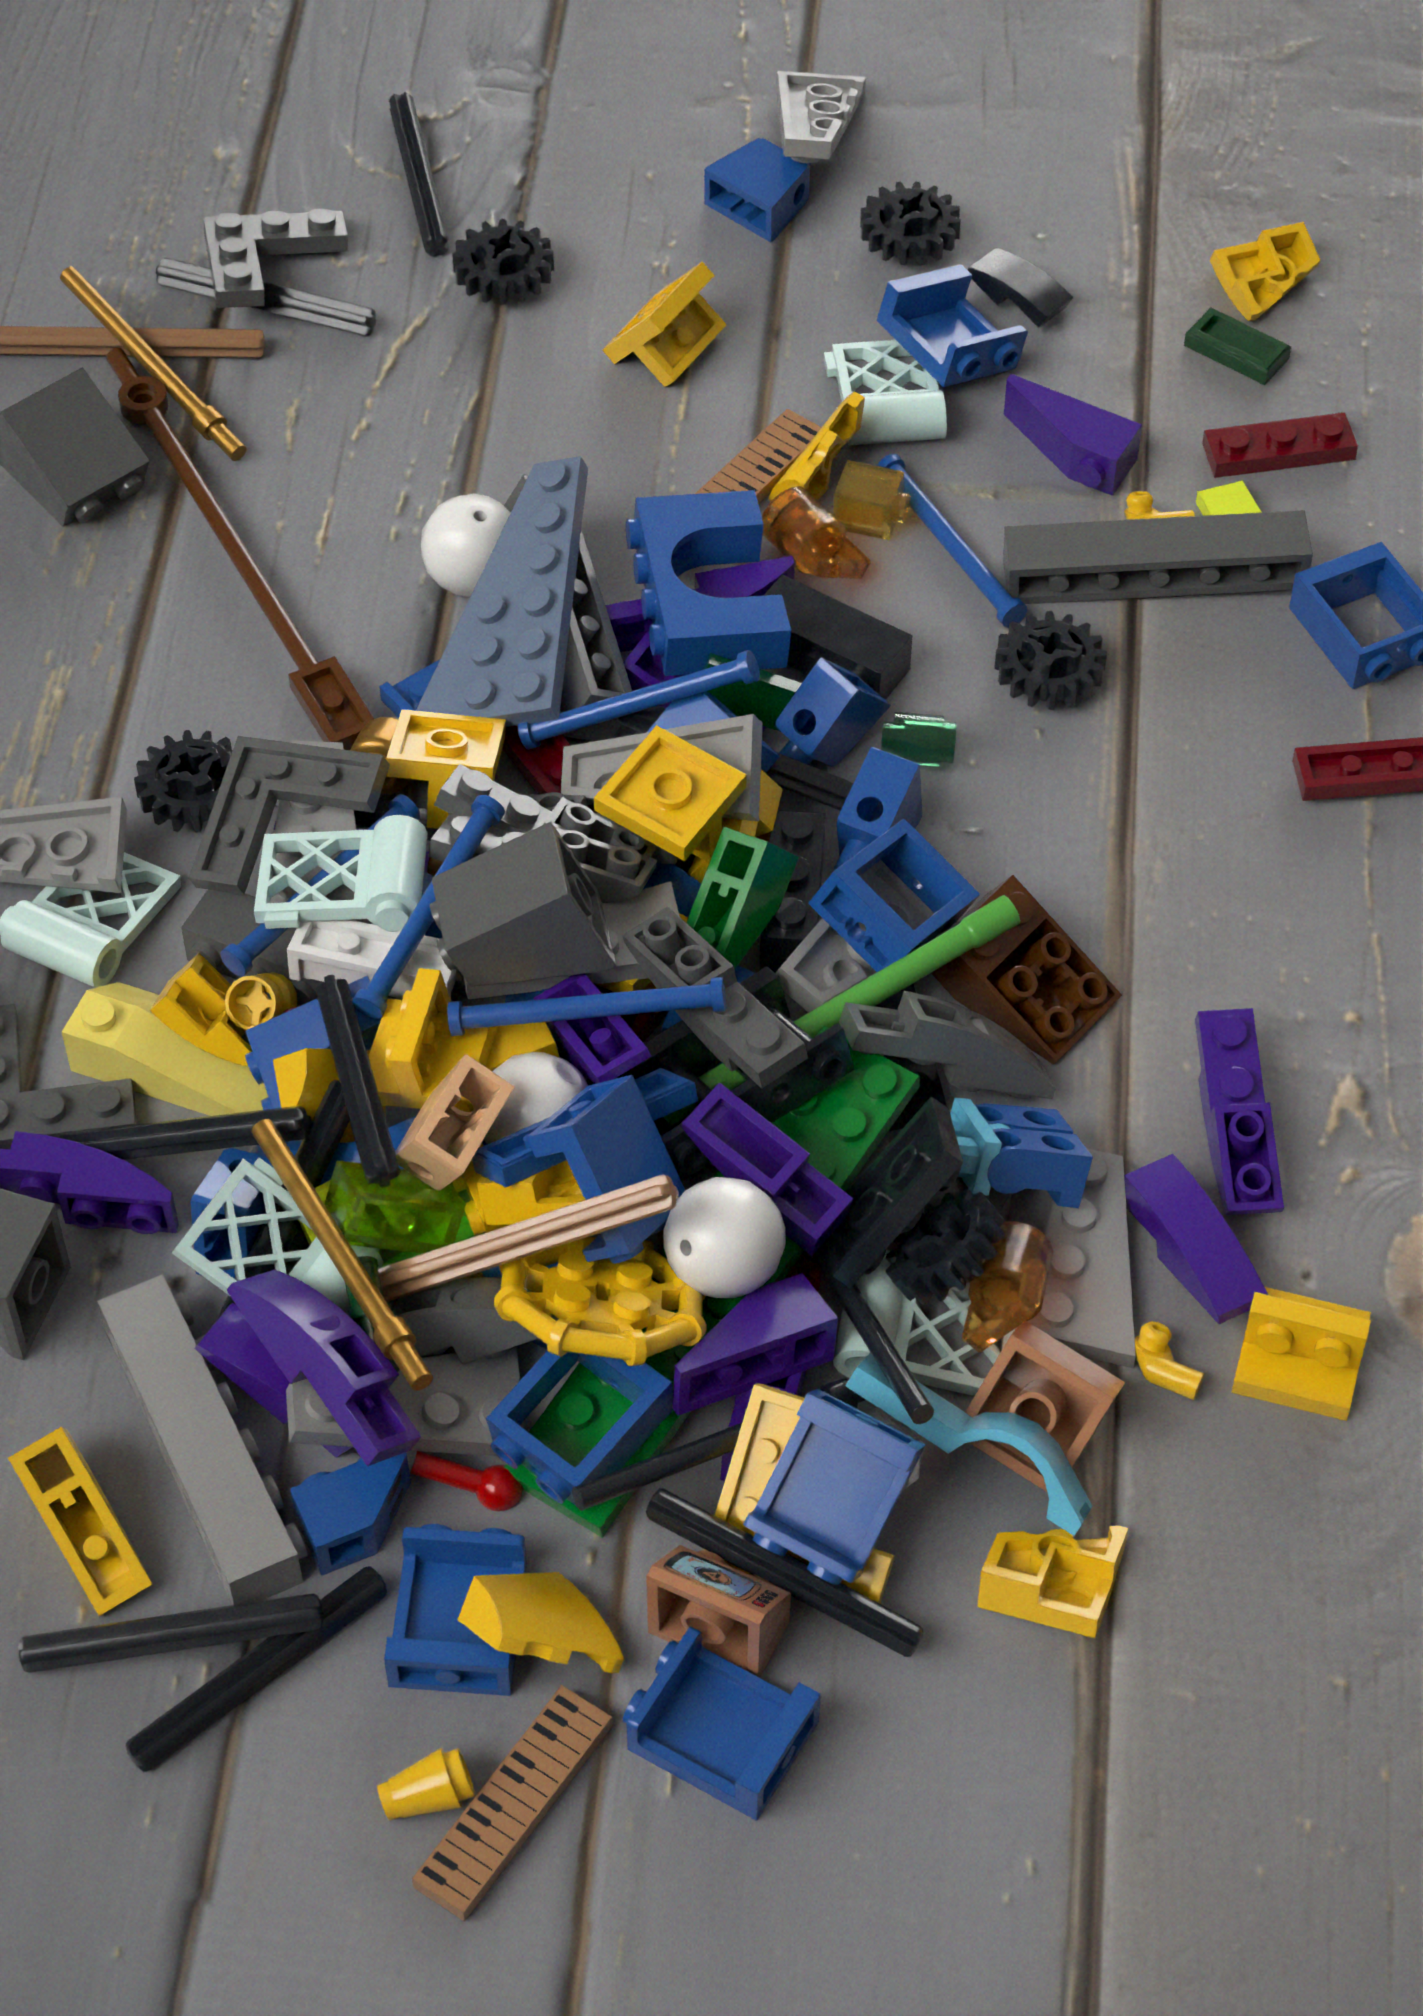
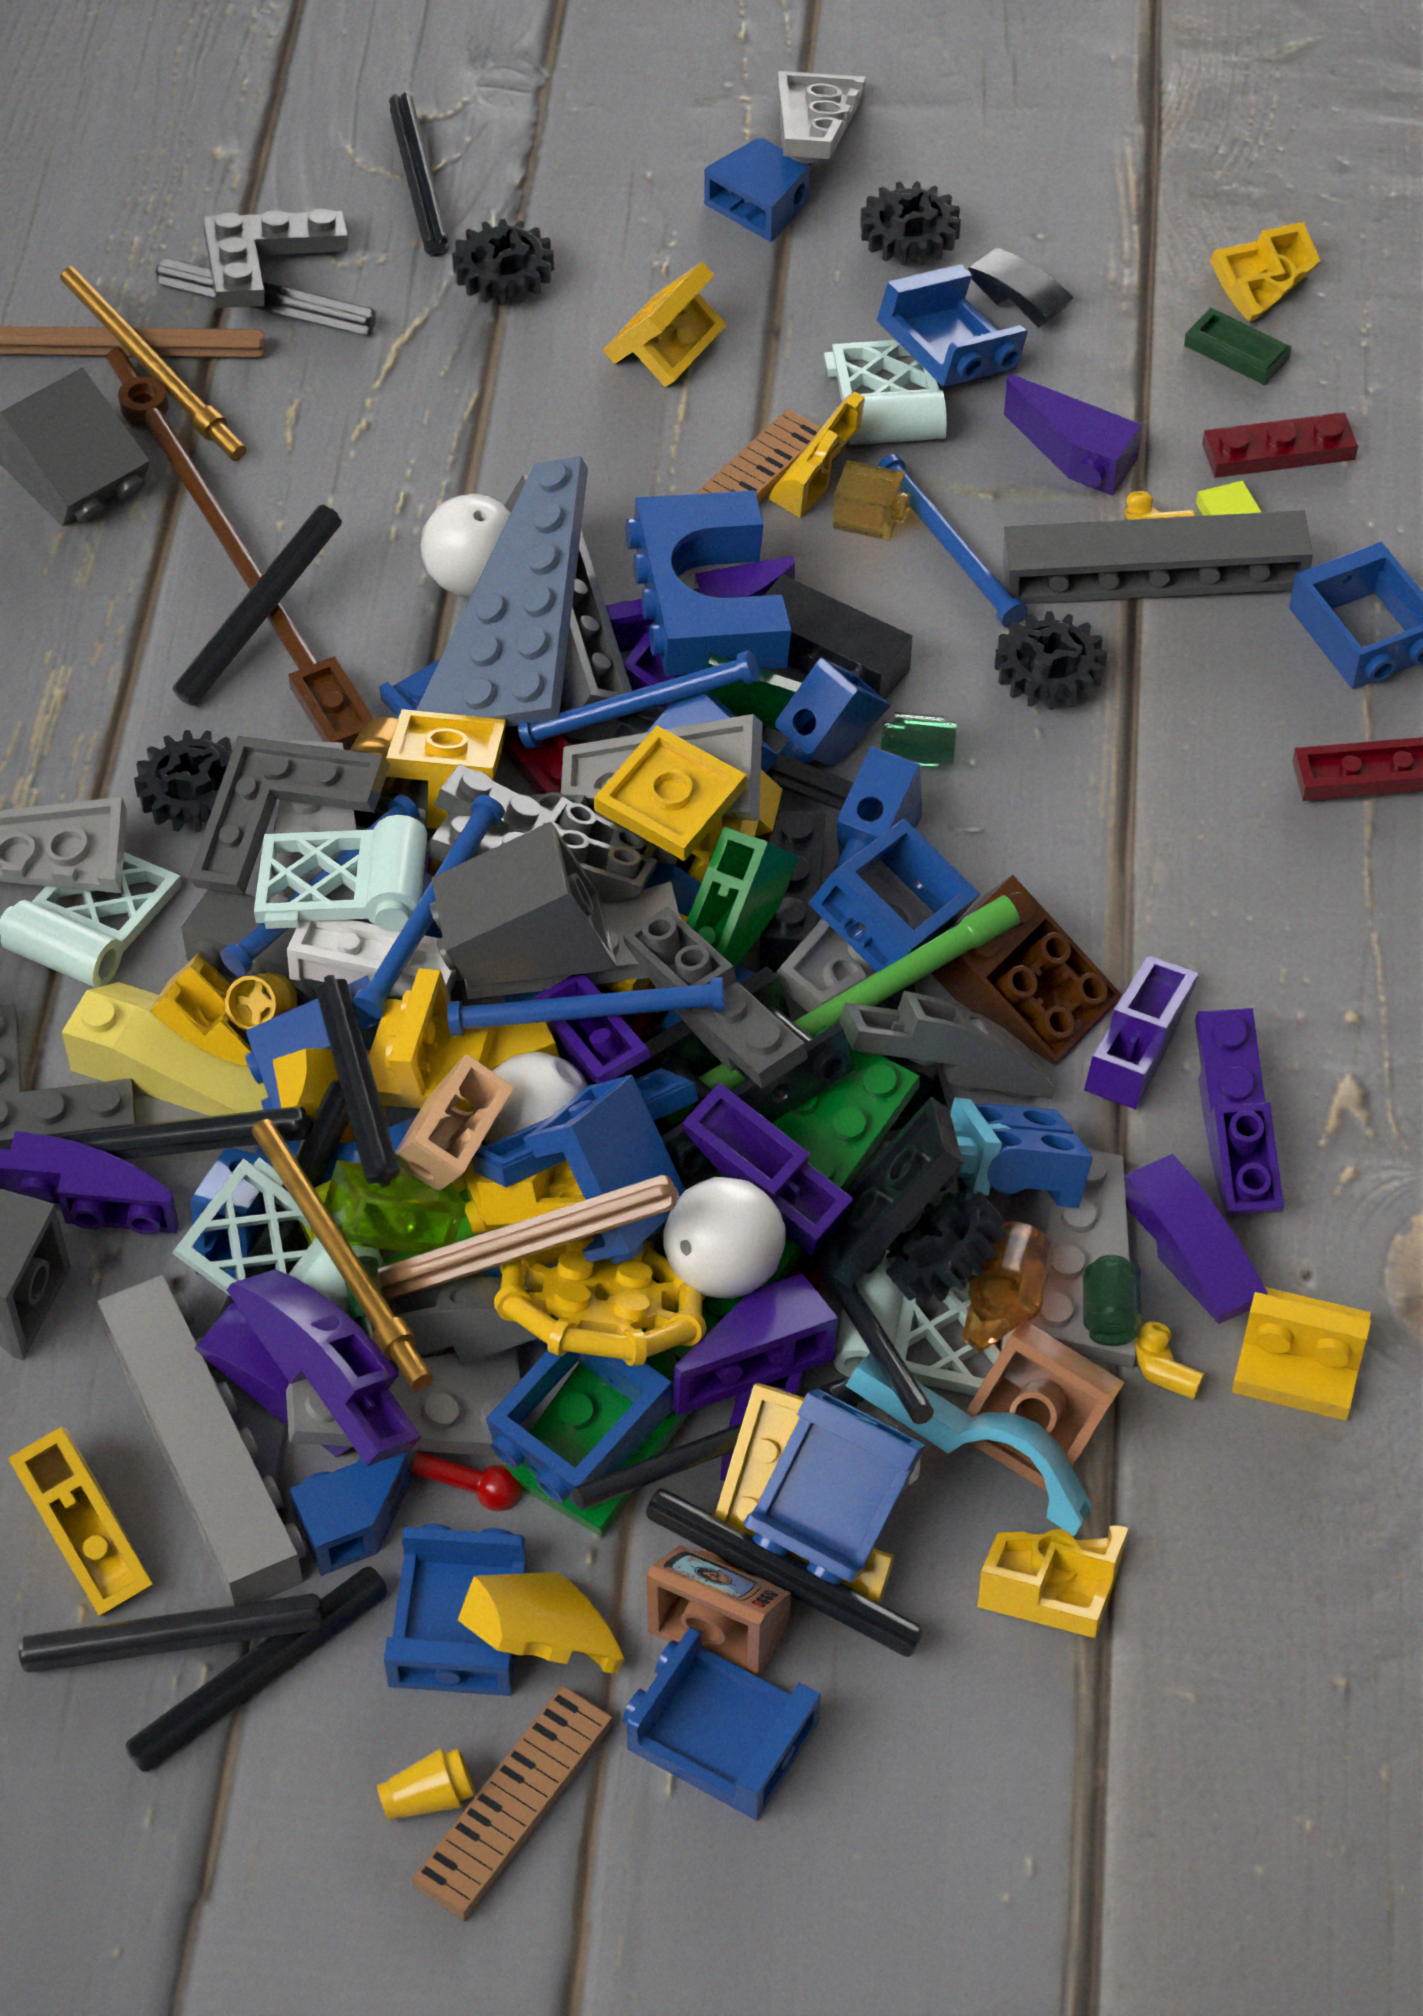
clear orange piece [762,486,871,579] -> none
none -> black axle [172,504,342,706]
none -> clear green brick [1082,1255,1142,1346]
none -> dark purple slope [1084,955,1199,1110]

